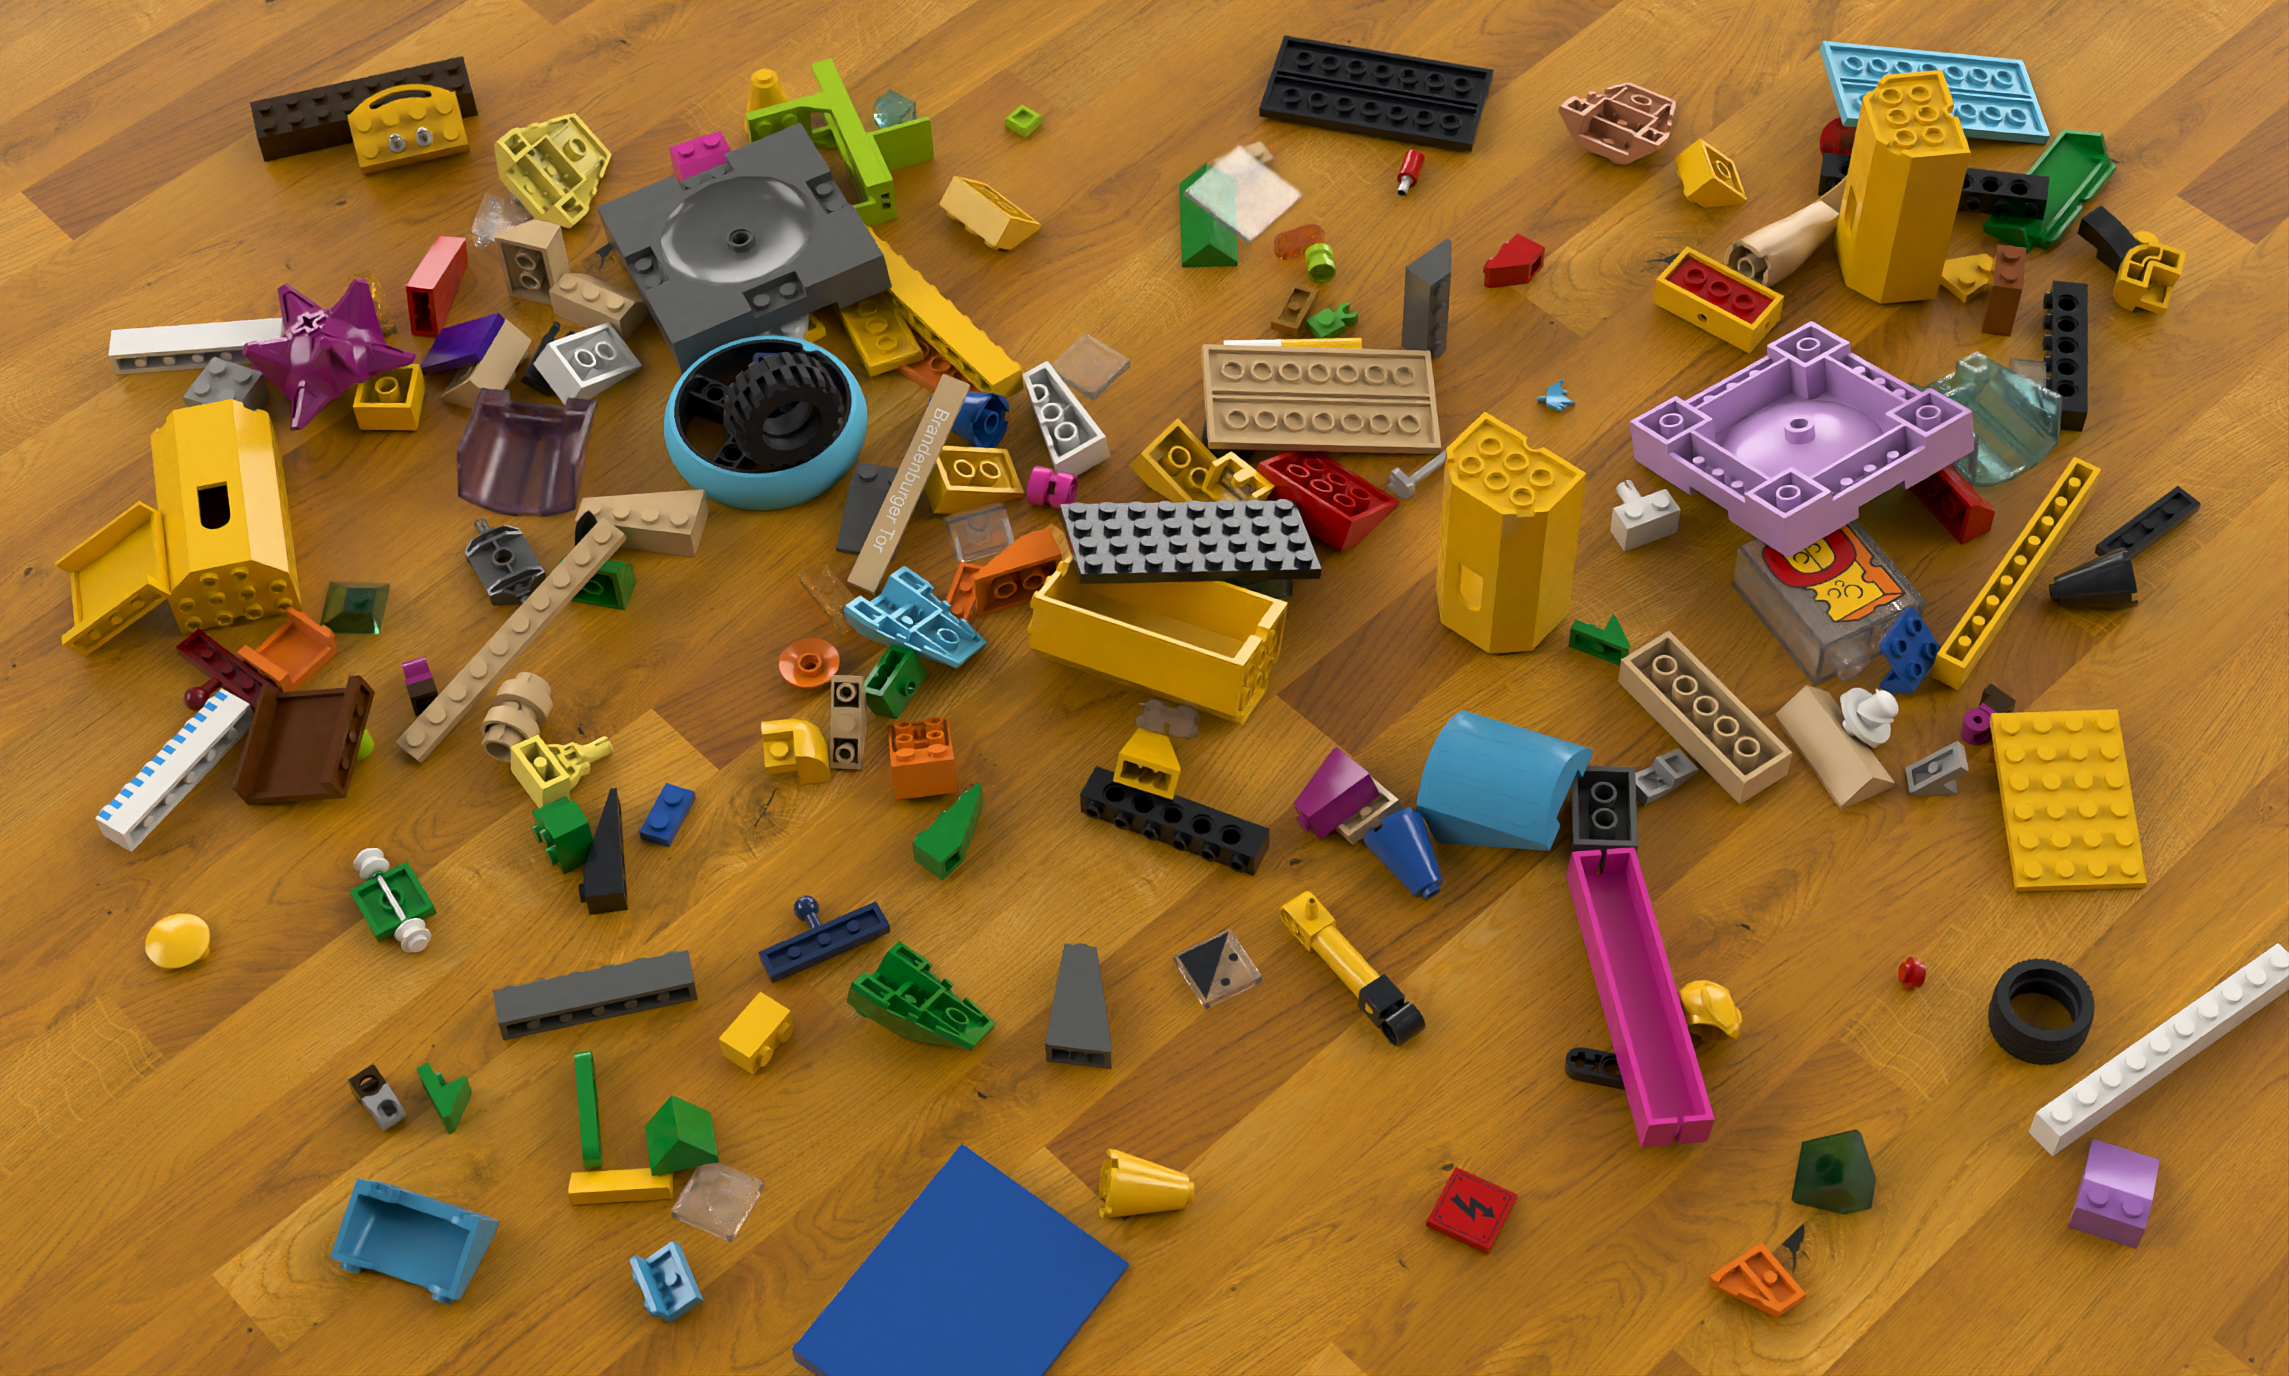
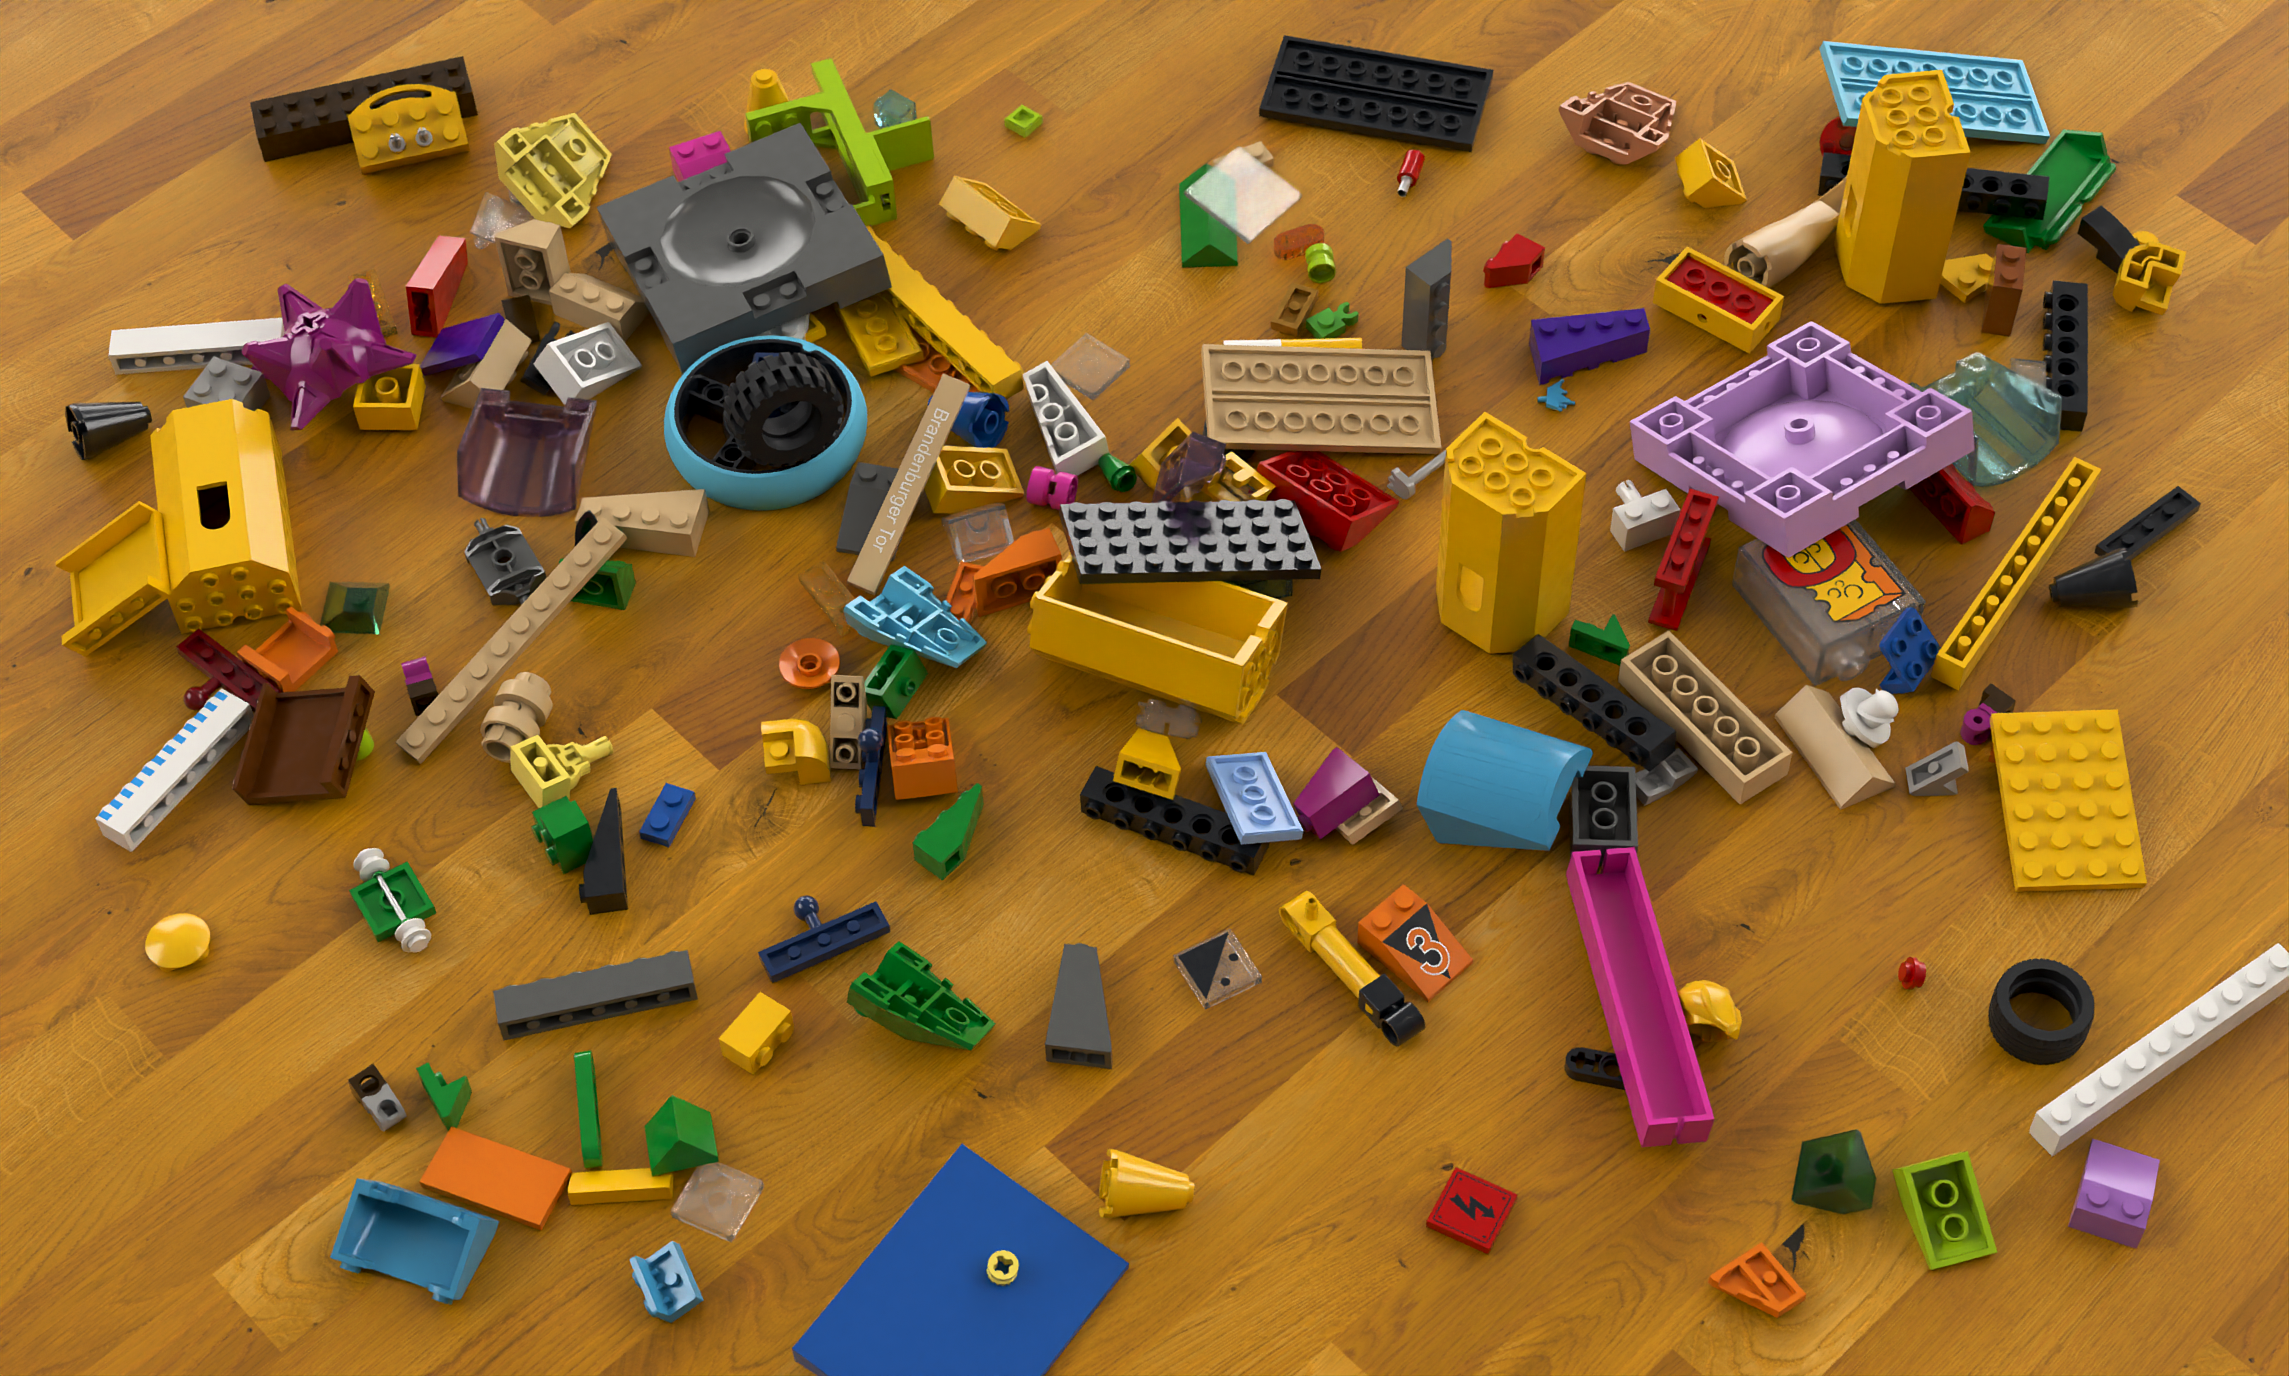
blue cone [1364,807,1443,899] -> none
none -> black cone [65,402,152,460]
none -> orange tile [419,1126,572,1230]
none -> dark brown tile [502,295,540,343]
none -> dark blue plate [855,706,888,827]
none -> light yellow bush [986,1250,1019,1286]
none -> green cone [1098,453,1137,492]
none -> slope [1151,432,1226,503]
none -> light blue tile [1205,752,1303,845]
none -> orange slope [1357,884,1473,1002]
none -> black brick [1513,634,1676,772]
none -> dark purple wedge [1529,308,1650,386]
none -> red fence [1648,489,1719,631]
none -> lime slope [1892,1151,1997,1270]

